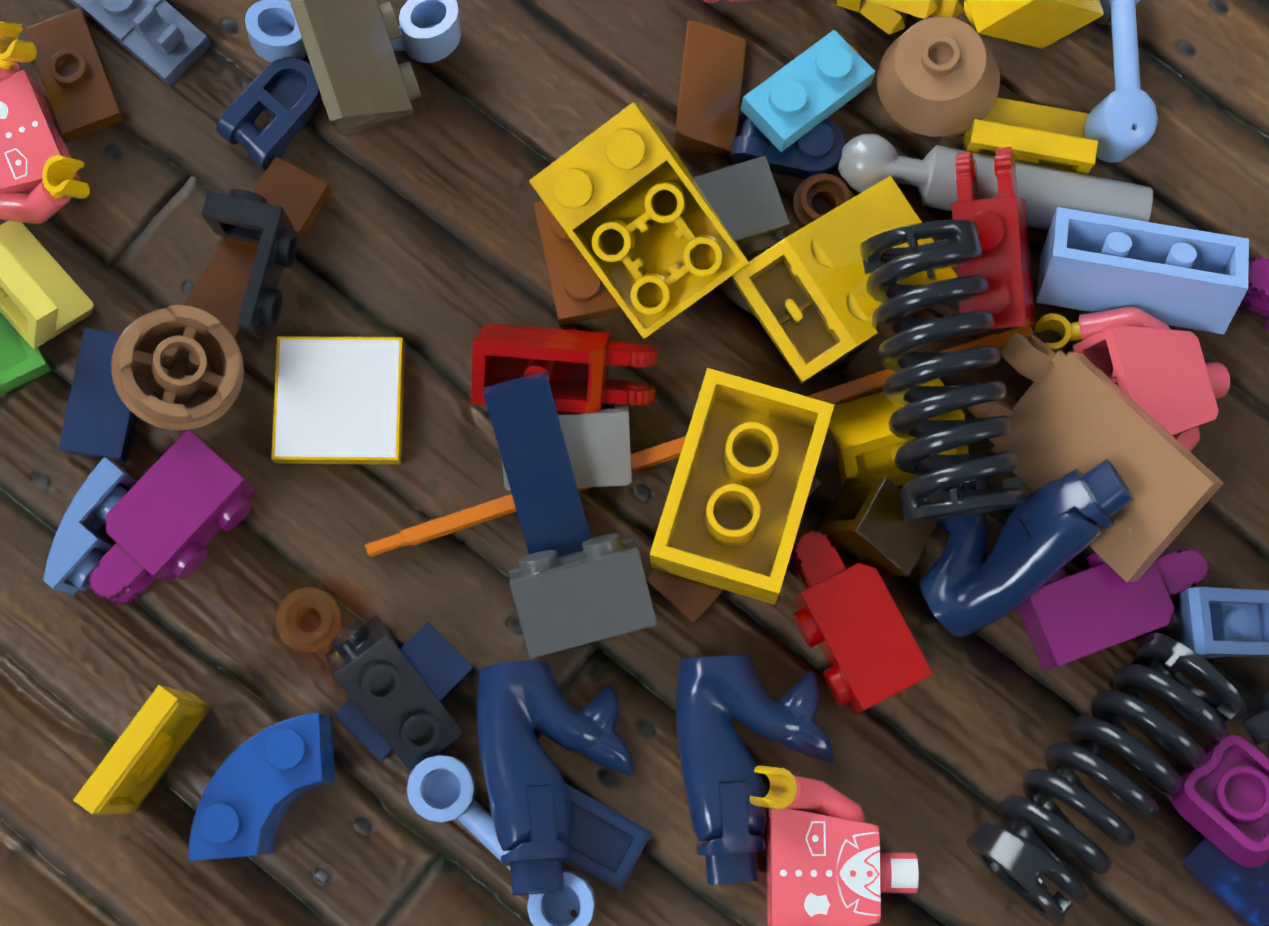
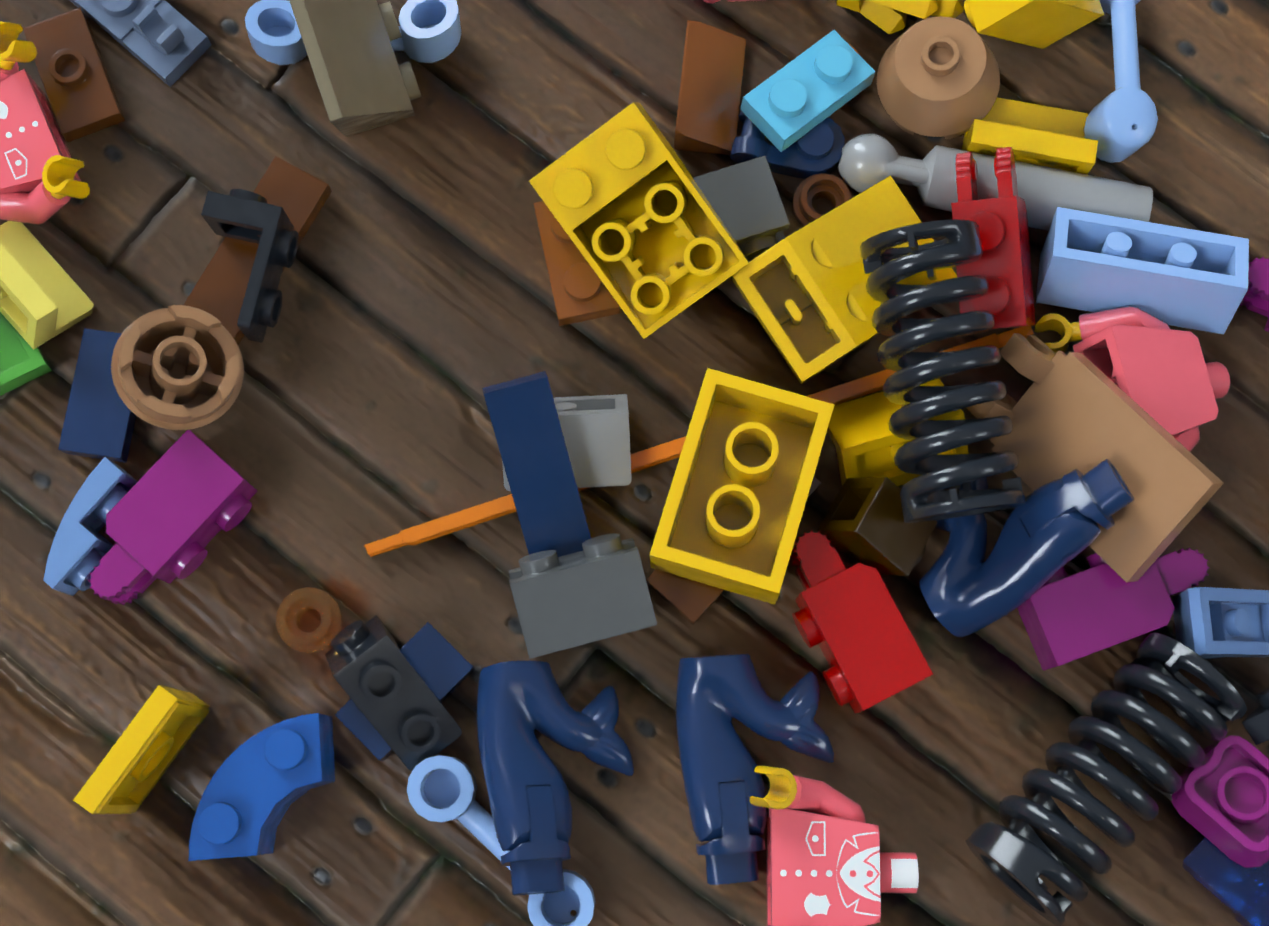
dark blue plate [216,57,322,171] -> none
white tile [271,336,405,464] -> none
red hinge [471,323,658,414] -> none
dark blue tile [565,783,652,891] -> none

